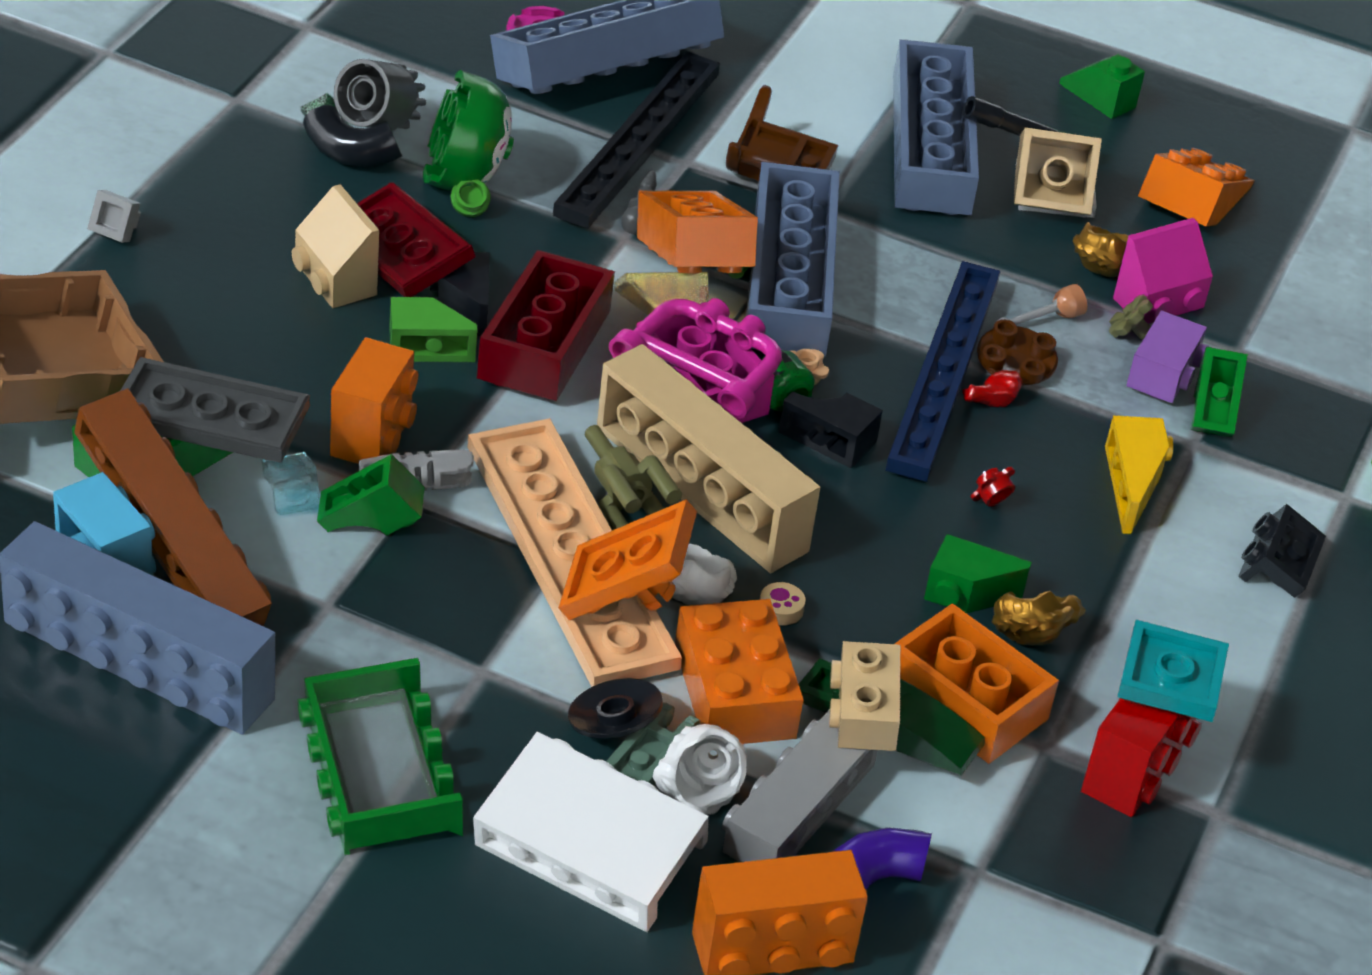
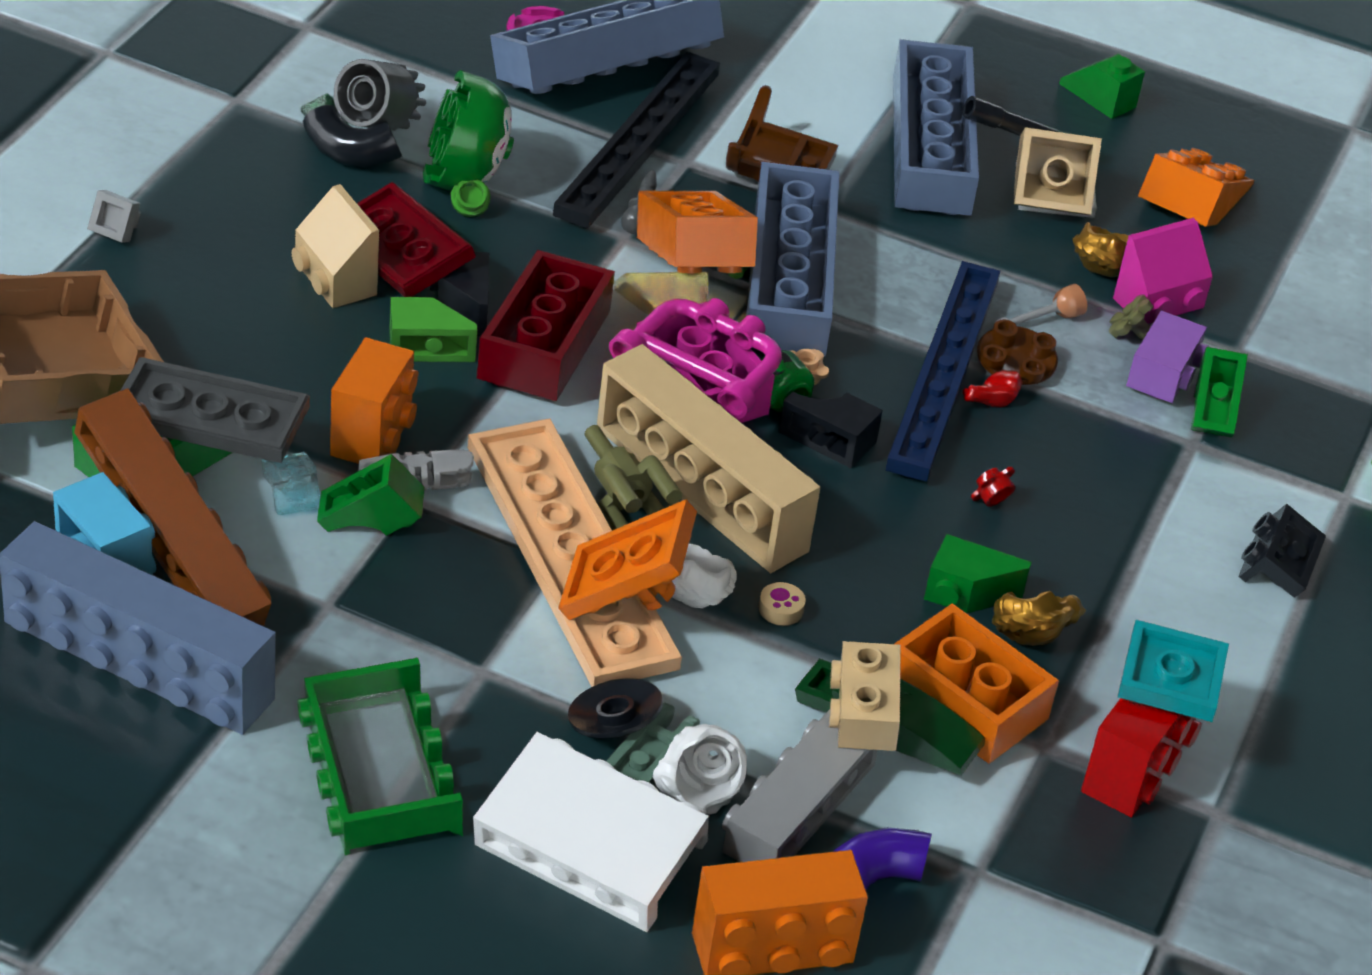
orange brick [675,599,804,744] -> none
yellow slope [1105,415,1173,534] -> none

